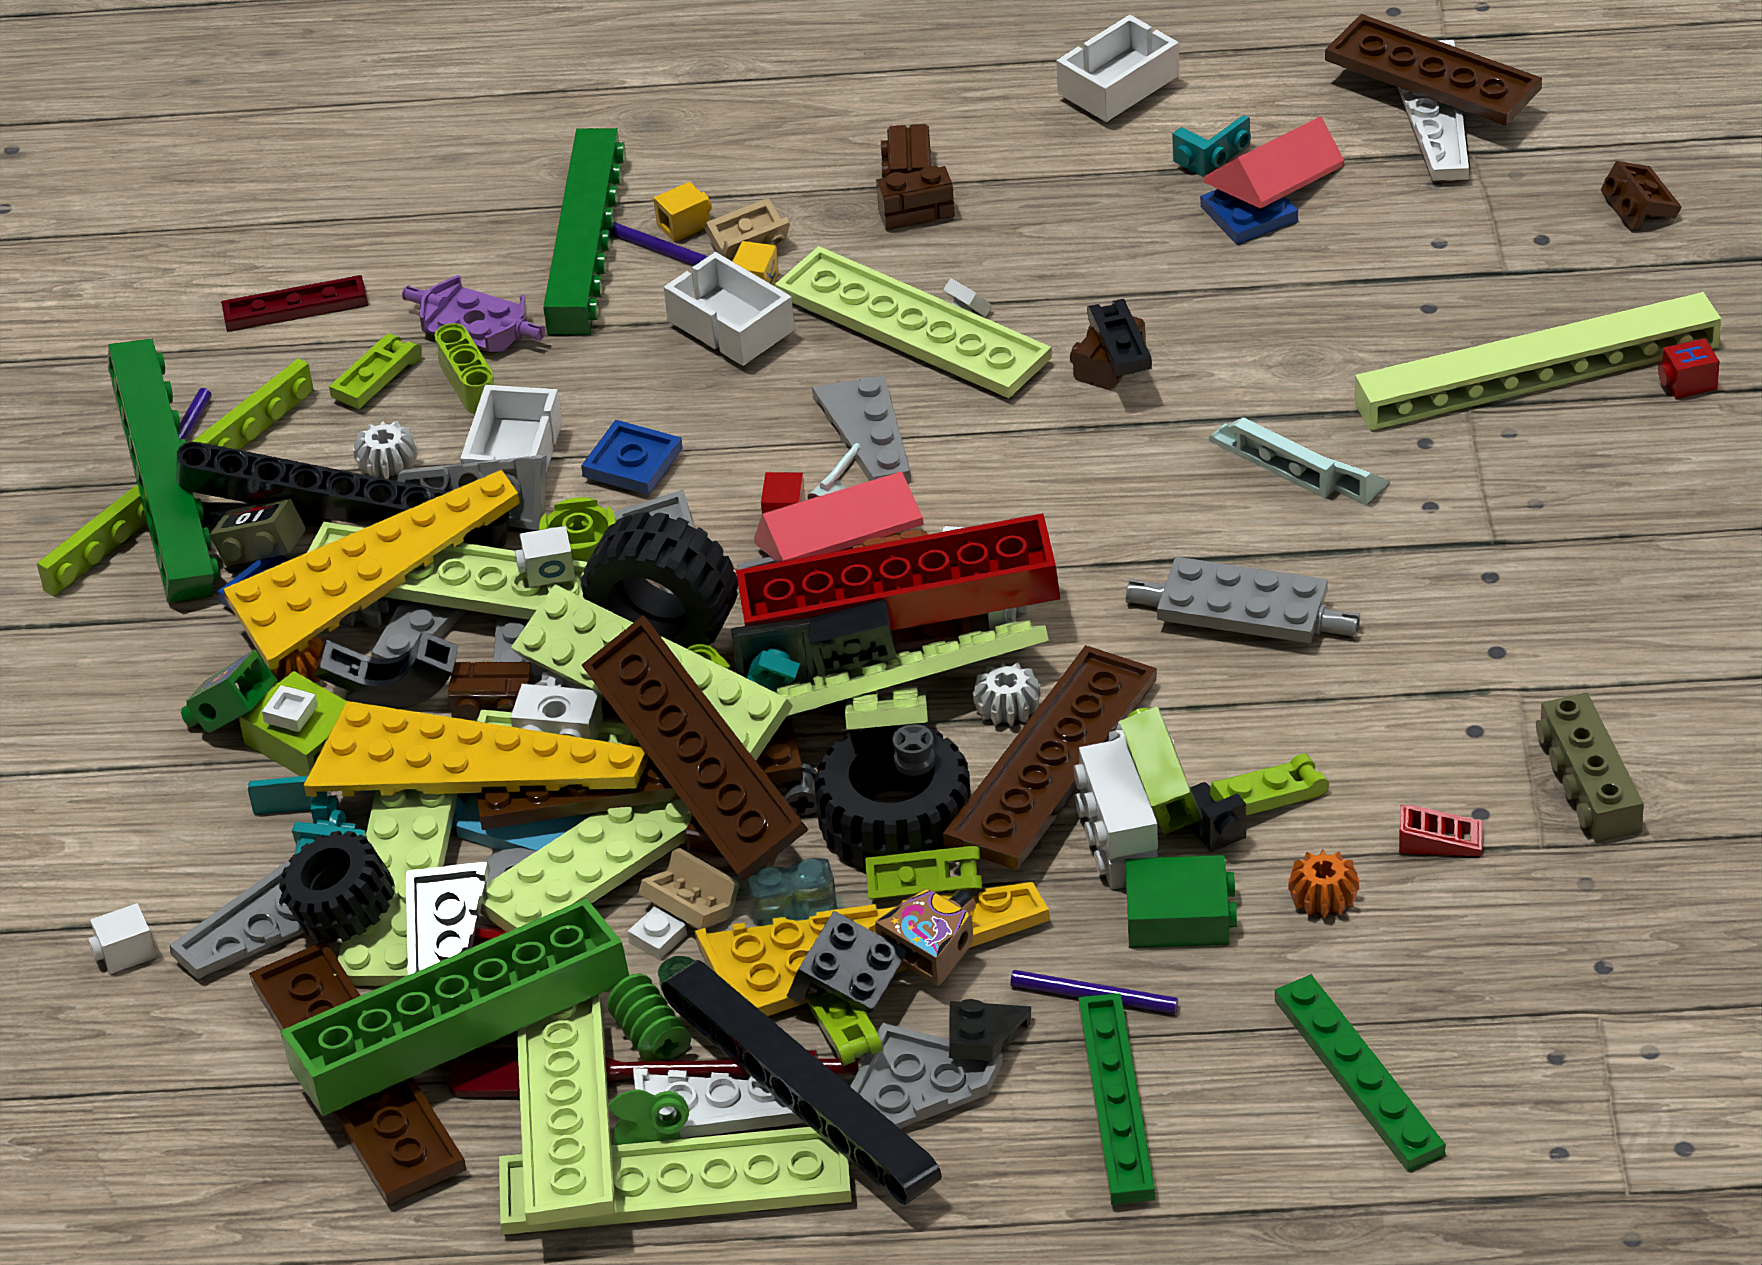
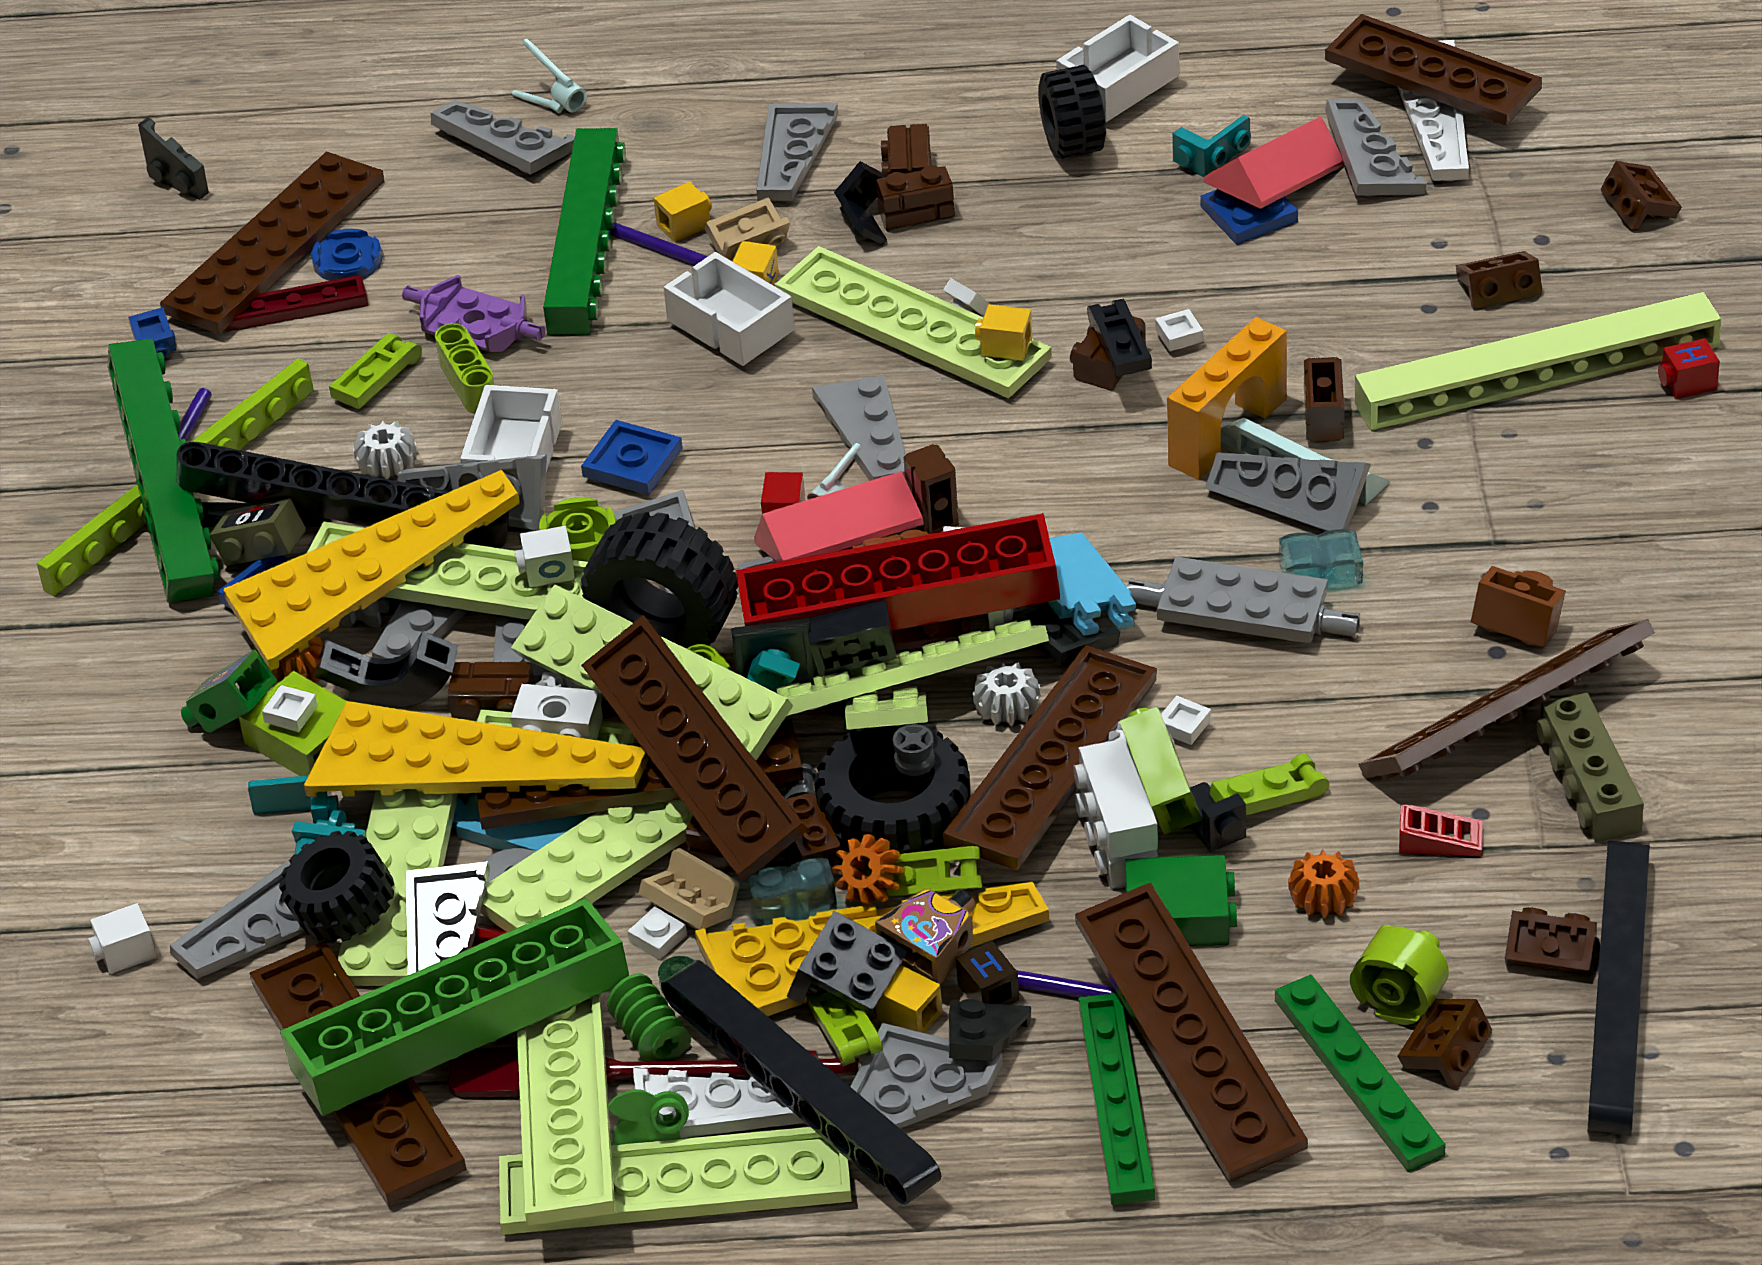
none -> blue bracket [128,307,176,357]
none -> pearl dark grey wing [138,117,209,200]
none -> reddish brown plate [160,151,384,334]
none -> blue tile [311,228,383,281]
none -> light grey wing [431,100,575,174]
none -> light aqua plant [512,39,587,113]
none -> light grey wing [756,103,838,202]
none -> reddish brown bracket [784,792,840,891]
none -> orange gear [831,834,905,905]
none -> black bracket [834,161,887,245]
none -> yellow brick [876,965,943,1033]
none -> reddish brown brick [903,444,959,534]
none -> dark brown brick [956,941,1019,1005]
none -> yellow brick [975,304,1033,361]
none -> pearl dark grey wing [1012,602,1120,666]
none -> black tyre [1038,65,1106,159]
none -> medium azure tile [1047,532,1136,636]
none -> reddish brown plate [1075,882,1308,1182]
none -> white plate [1155,309,1204,351]
none -> white plate [1161,695,1211,745]
none -> light orange arch [1167,317,1287,480]
none -> light grey wing [1205,452,1371,537]
none -> clear light blue brick [1278,529,1363,589]
none -> reddish brown brick [1304,357,1344,442]
none -> light grey wing [1325,99,1427,197]
none -> lime brick [1349,925,1449,1025]
none -> reddish brown plate [1358,619,1655,781]
none -> reddish brown bracket [1397,998,1492,1087]
none -> reddish brown bracket [1456,251,1542,308]
none -> dark orange brick [1470,566,1566,647]
none -> reddish brown bracket [1505,907,1597,975]
none -> black beam [1587,841,1650,1136]

